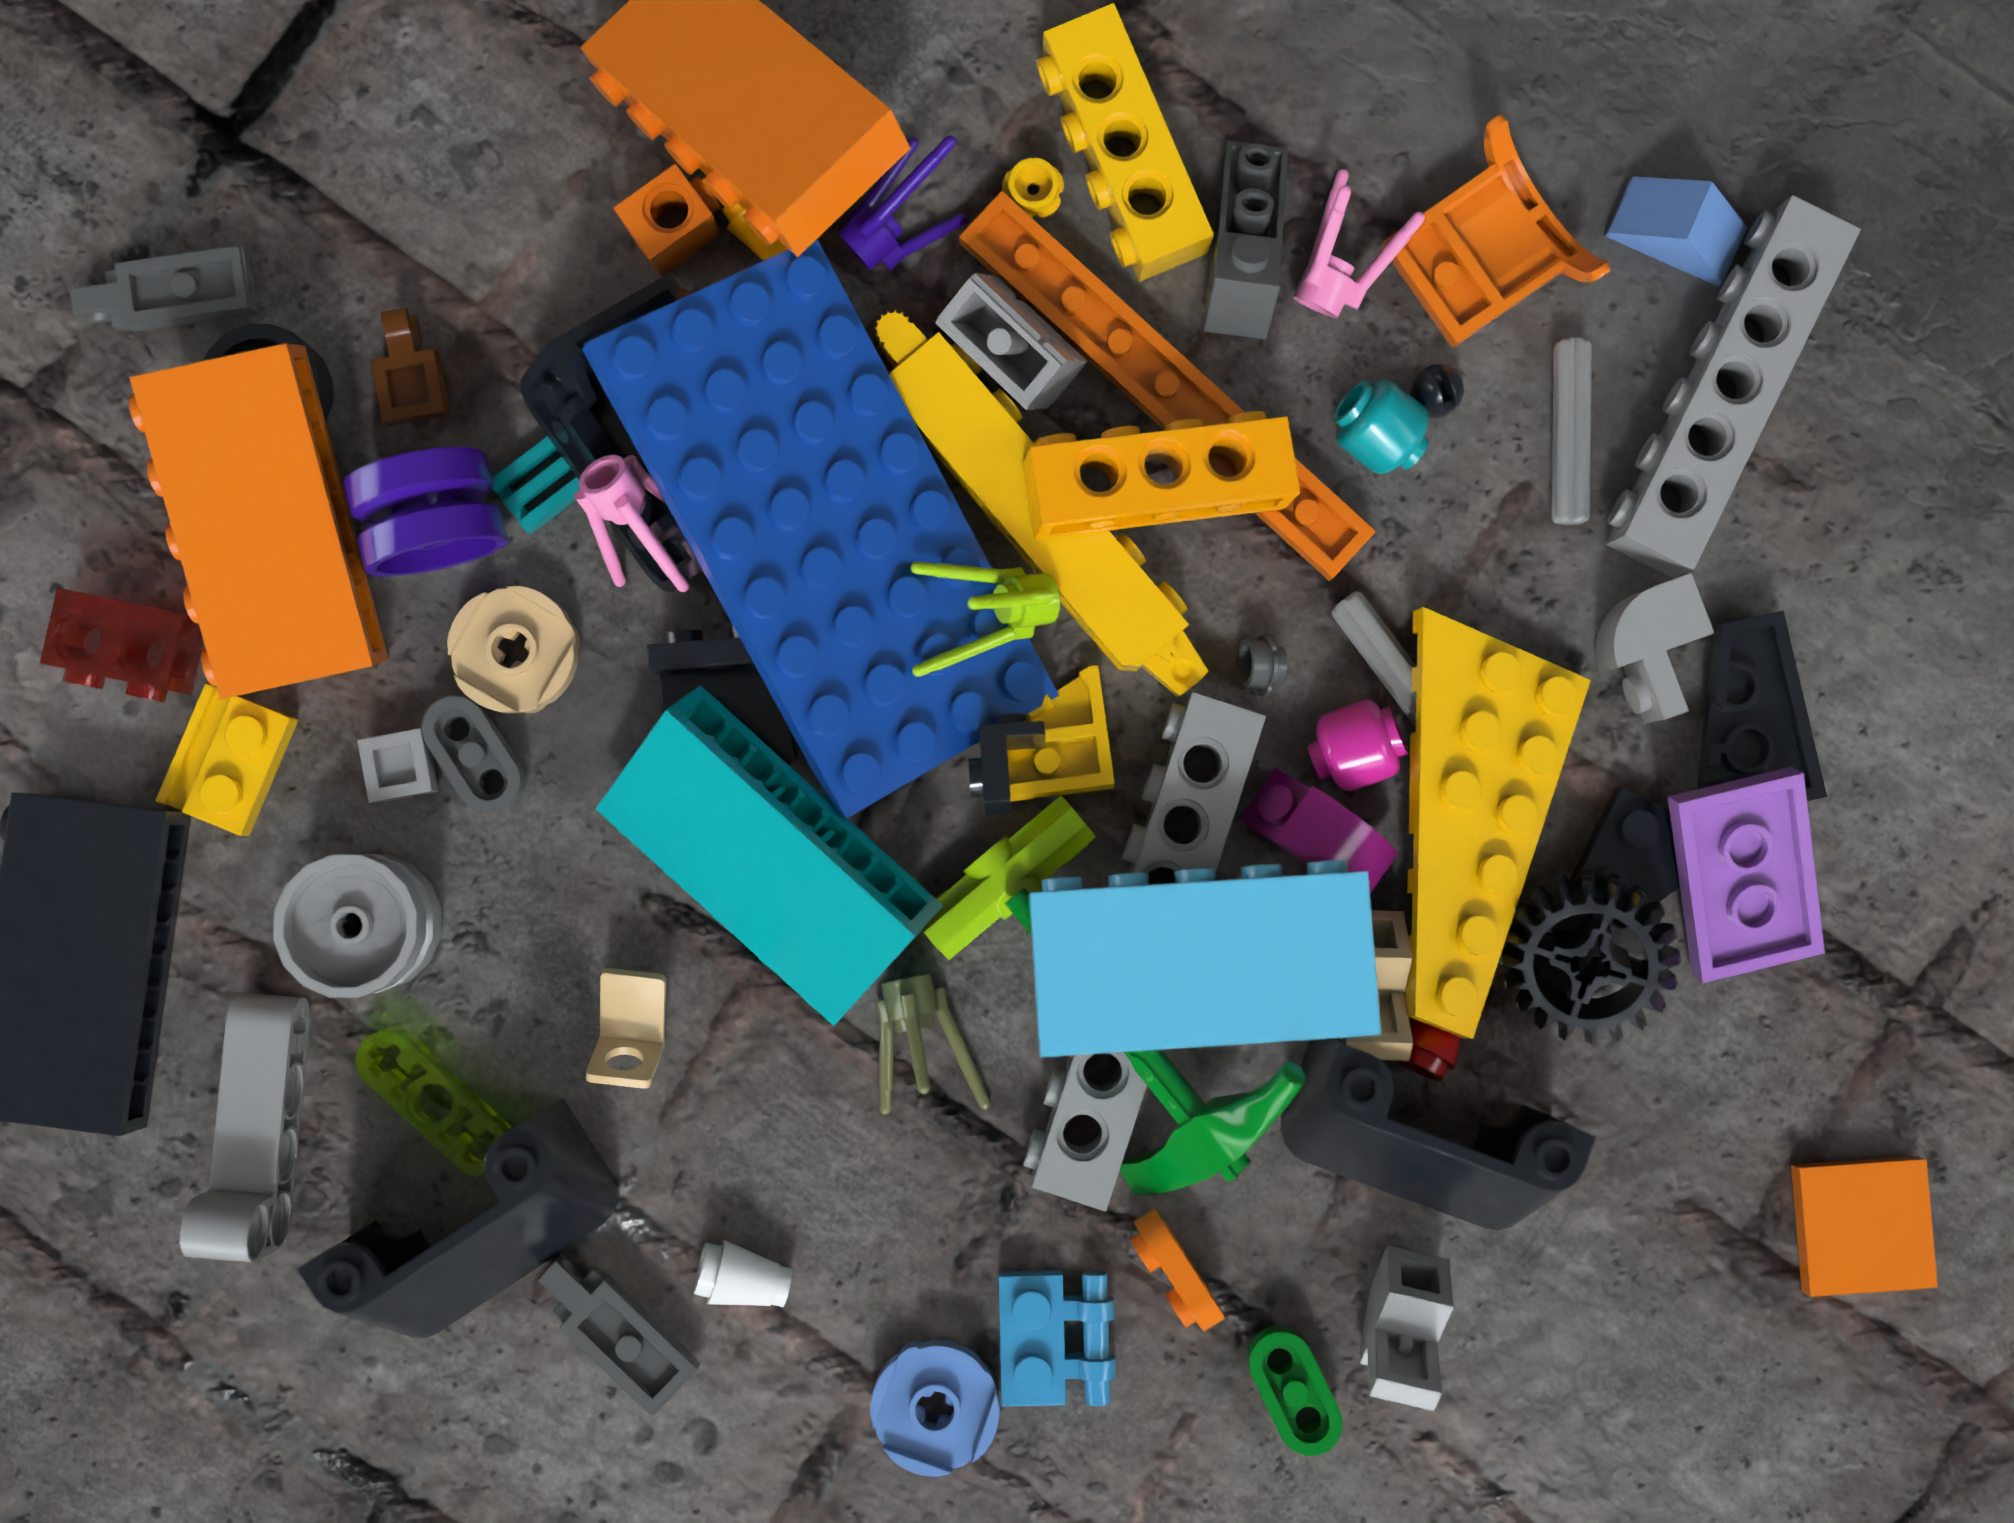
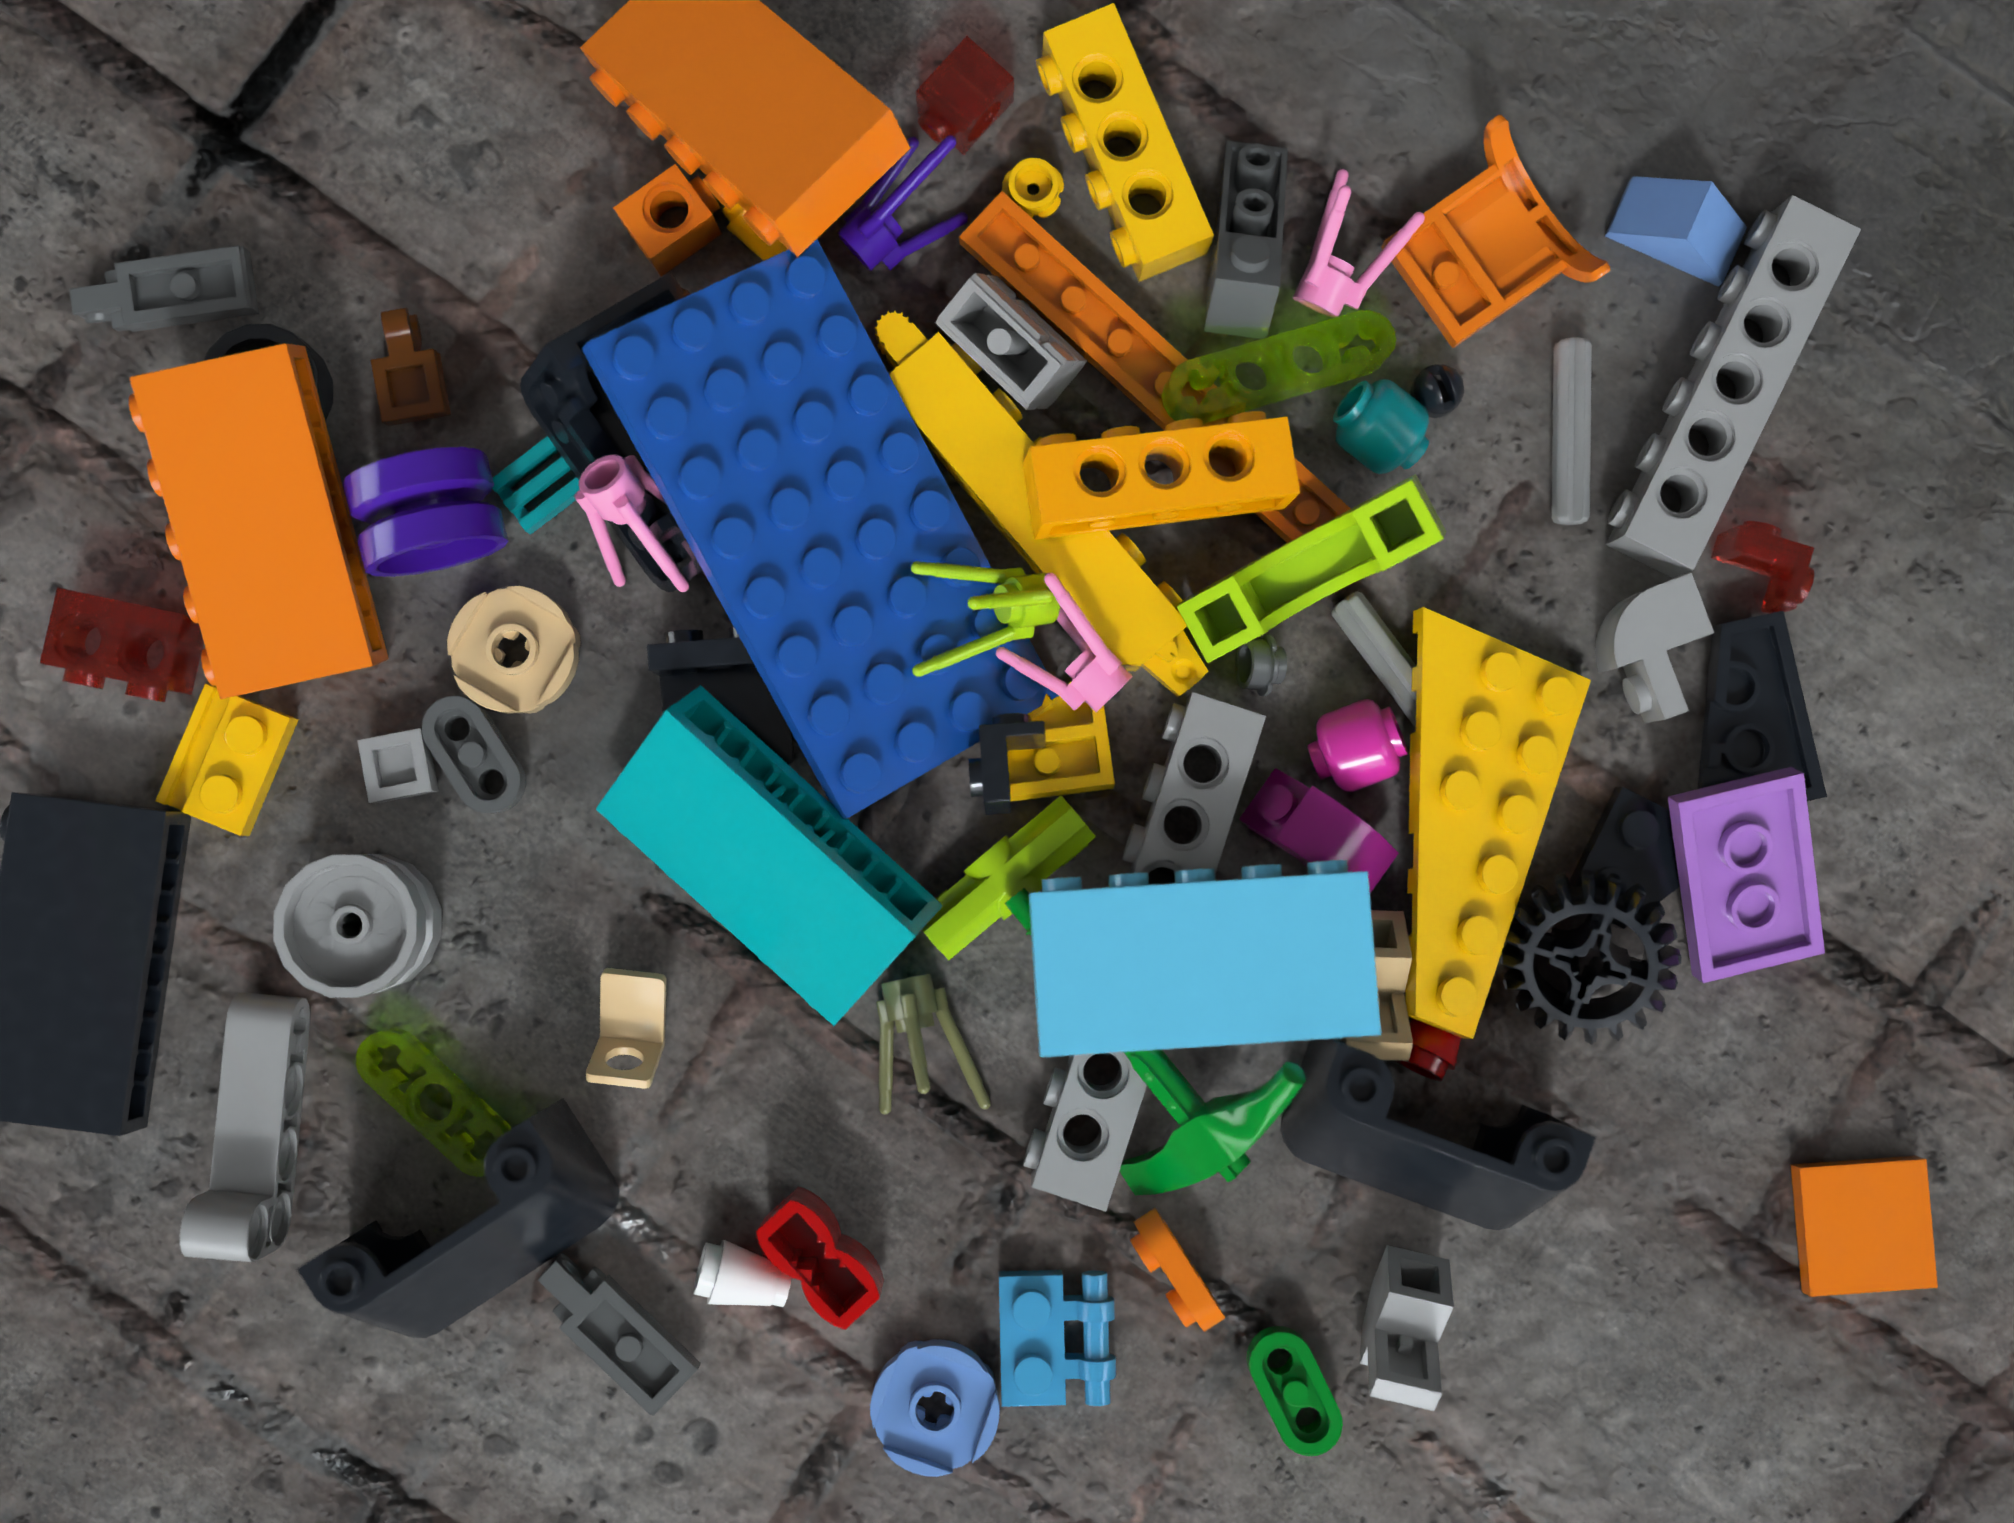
none -> red brick [756,1186,884,1330]
none -> clear red brick [915,36,1014,155]
none -> bright pink plant [996,572,1133,712]
none -> clear neon green beam [1162,310,1397,424]
none -> lime arch [1176,474,1446,663]
none -> clear red bracket [1711,521,1814,614]

